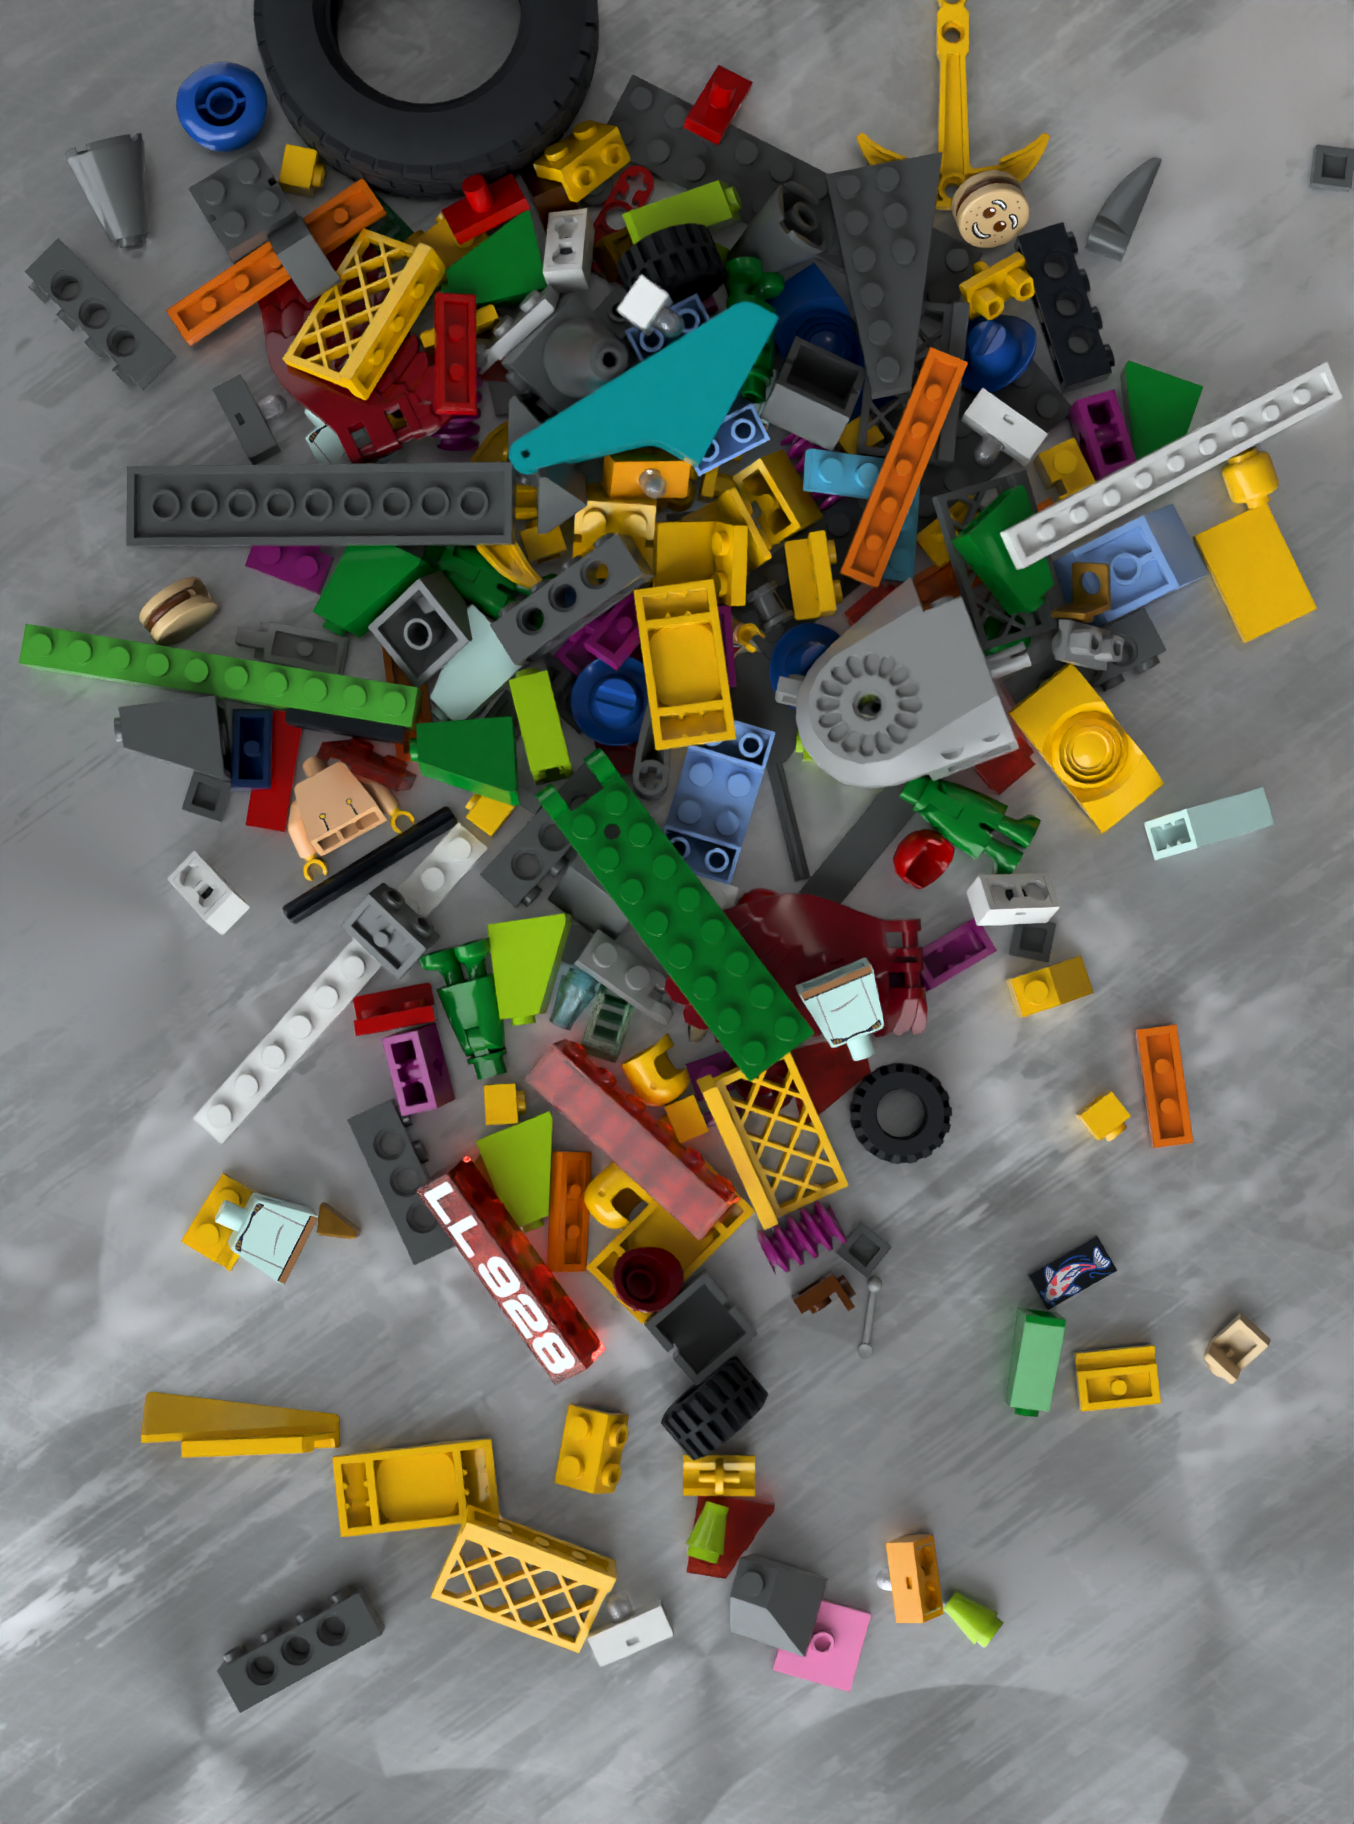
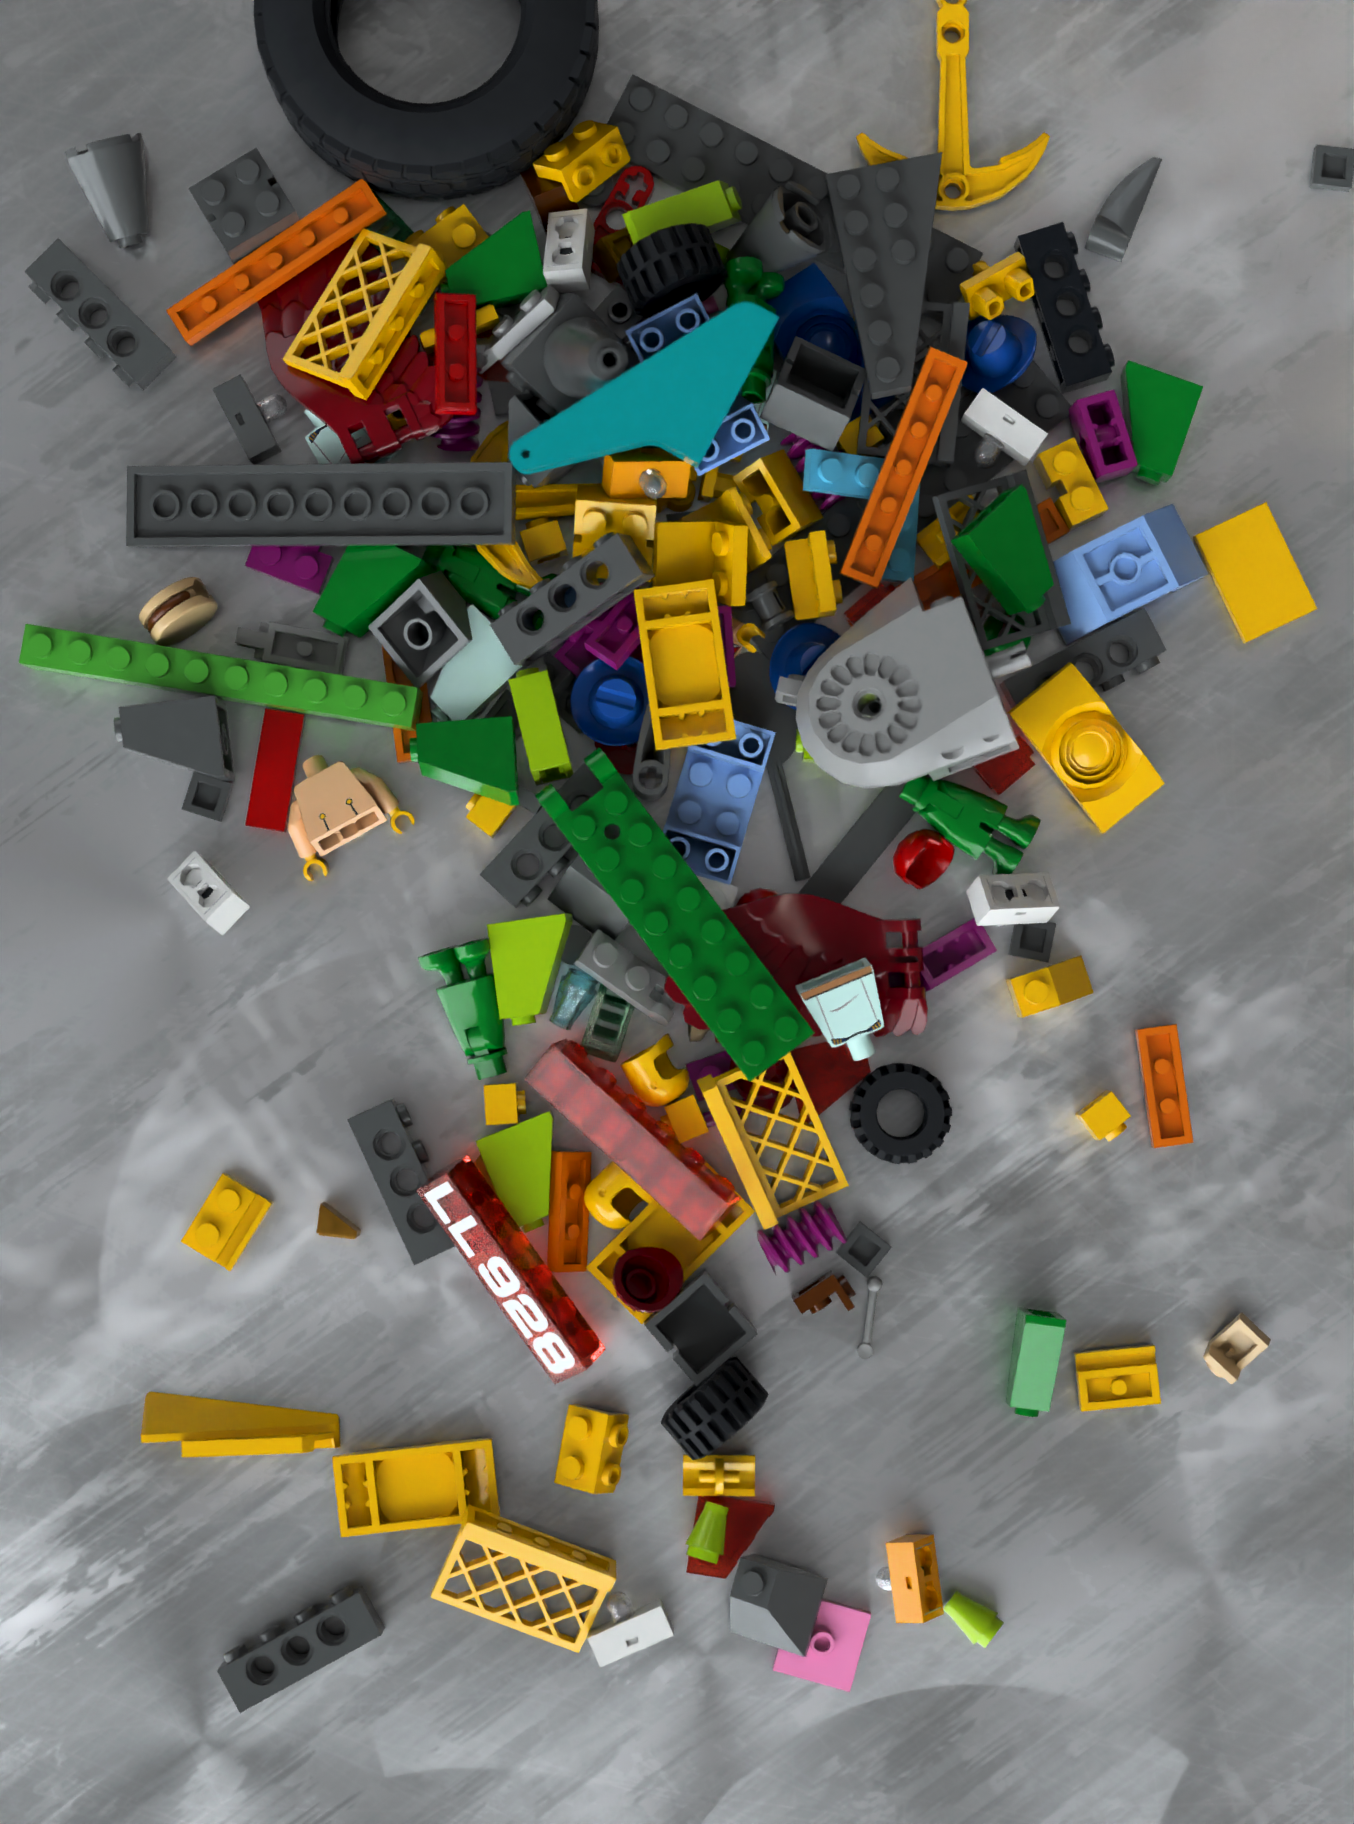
blue hat [176,61,267,152] -> none
white plate [193,822,488,1144] -> none
light aqua torso [215,1193,319,1285] -> none
dark blue slope [231,709,273,791] -> none
dark grey slope [267,215,342,303] -> none
yellow plate [278,144,326,198] -> none
black axle [282,806,458,924] -> none
black tile [285,708,411,746] -> none
clear red wing [316,737,417,792] -> none
dark grey bracket [341,883,440,980] -> none
red bracket [353,983,438,1036] -> none
magenta brick [382,1023,455,1116] -> none
red tile [441,173,530,245] -> none
dark grey slope [536,462,587,534] -> none
white piece [617,275,684,338] -> none
red tile [683,65,753,145] -> none
tan head [951,170,1030,248] -> none
white plate [1000,362,1343,570] -> none
tile [1027,1235,1117,1310] -> none
pearl gold bracket [1051,562,1111,623] -> none
light grey hips [1052,619,1124,671] -> none
light aqua slope [1144,787,1275,860] -> none
yellow head [1221,446,1279,509] -> none

